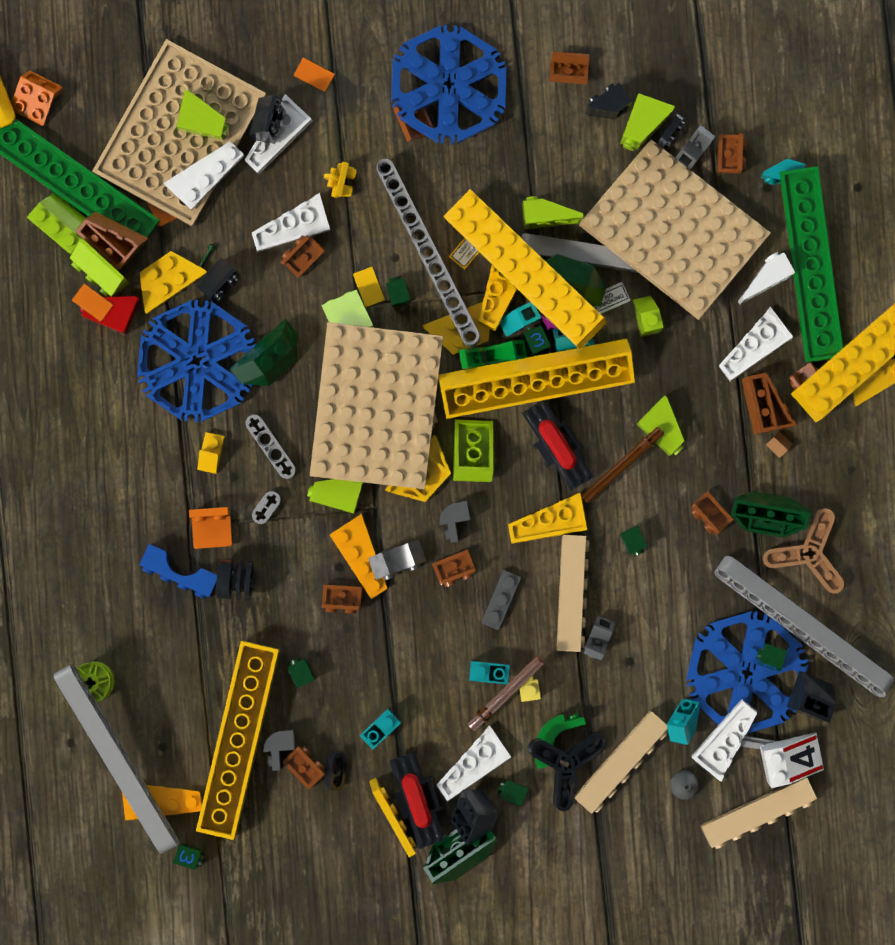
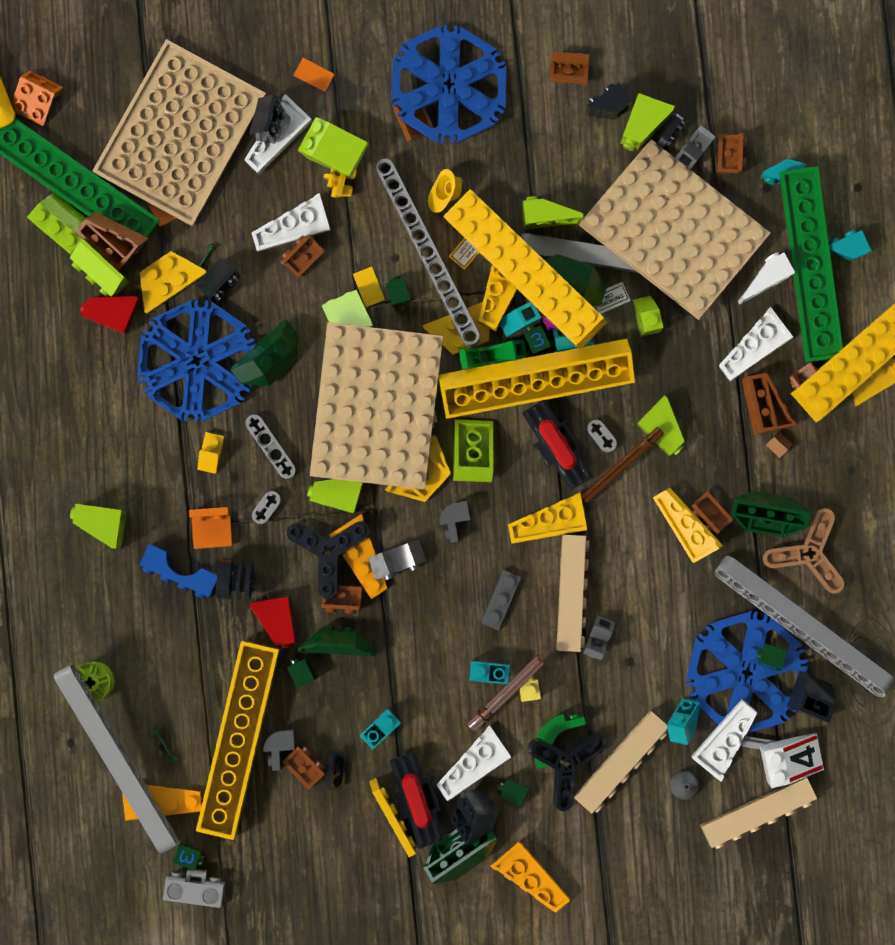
orange sticker [72,284,113,322] -> none
white wing [163,141,244,210] -> none
lime slope [176,90,229,140] -> none
dark orange bracket [432,549,476,587] -> none
dark green brick [619,526,648,557] -> none
none -> lime slope [70,504,127,549]
none -> dark green hinge [154,728,178,764]
none -> light grey piece [163,868,226,908]
none -> red slope [250,597,296,649]
none -> black piece [287,521,371,600]
none -> lime slope [298,117,369,177]
none -> dark green wedge [298,626,376,657]
none -> yellow piece [428,169,463,213]
none -> light orange wing [490,840,570,913]
none -> light grey beam [587,420,617,452]
none -> yellow wing [653,488,723,563]
none -> teal slope [828,230,871,261]

